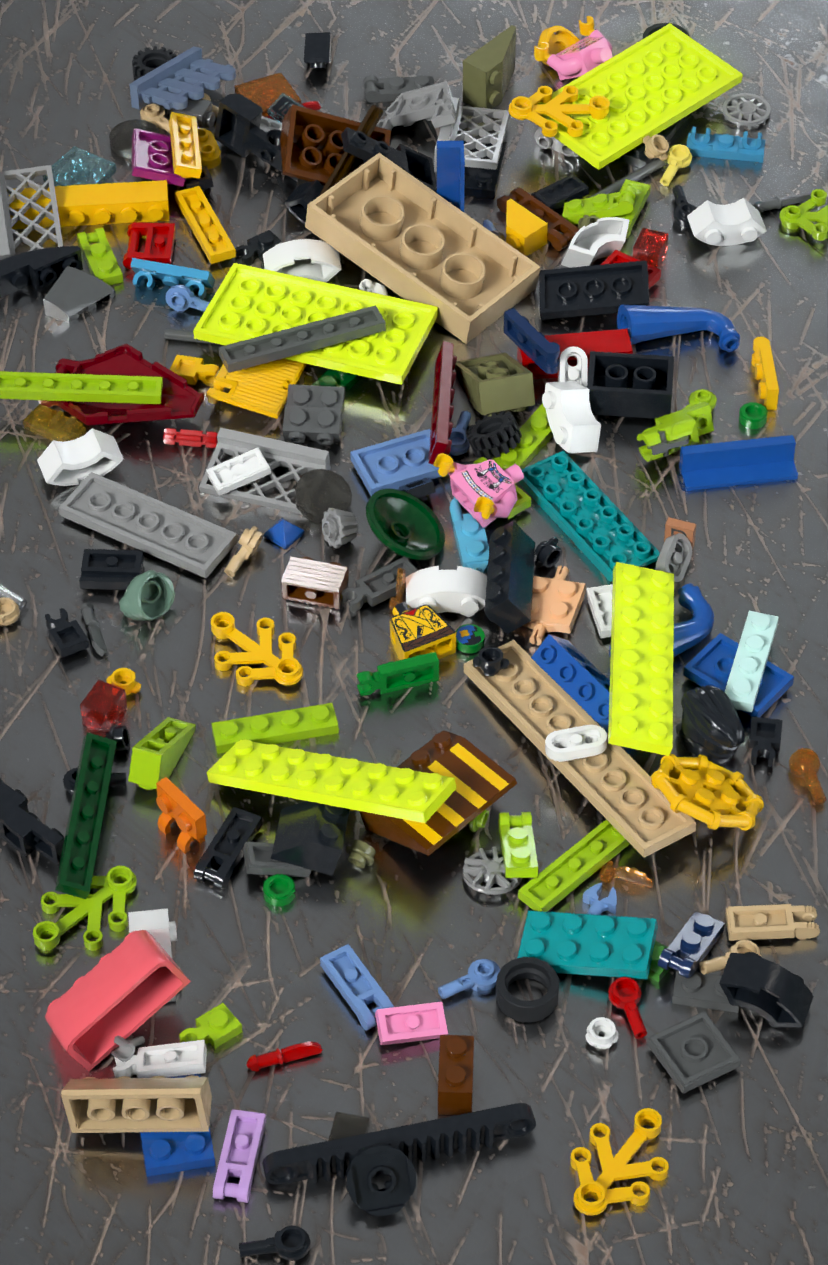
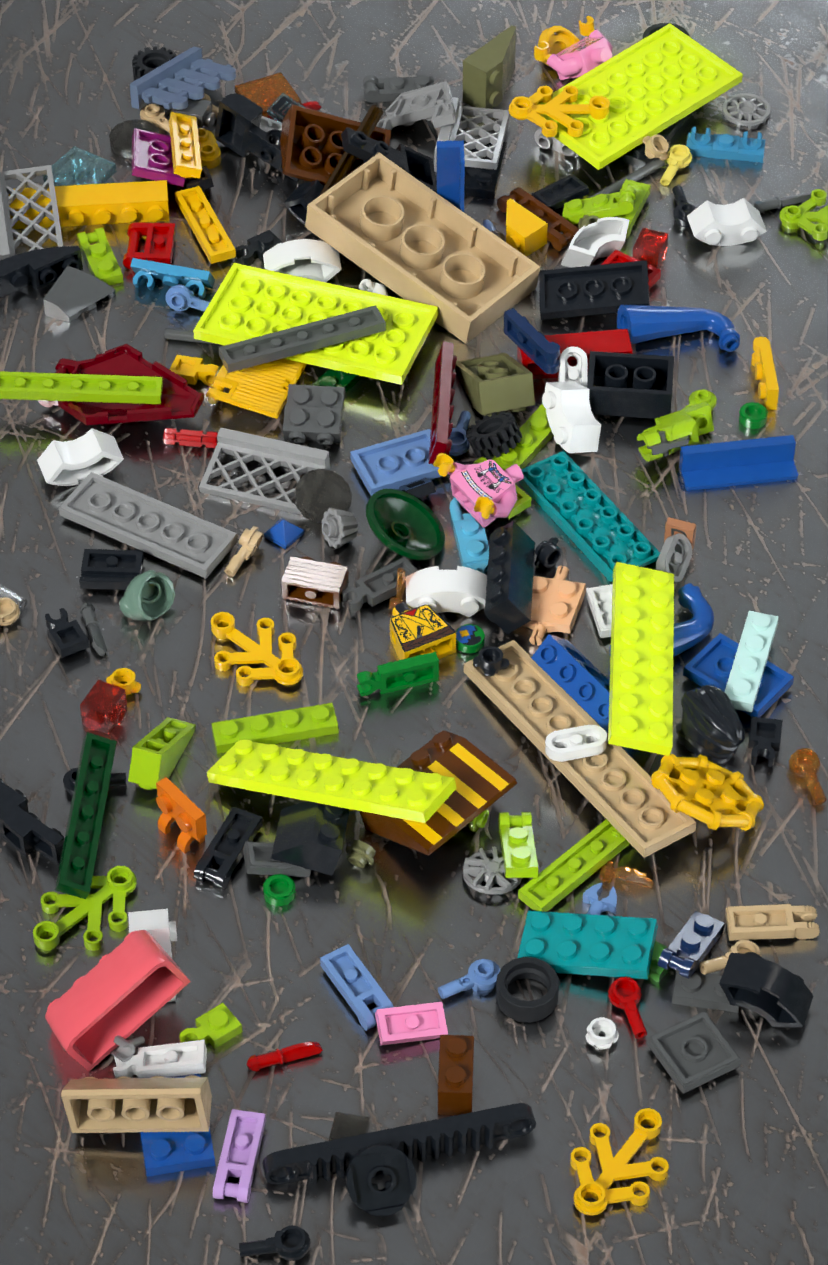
clear yellow plate [23,404,86,442] -> none
black plate [105,725,130,755] -> none
white plate [206,447,271,496] -> none
black slope [304,32,333,68] -> none

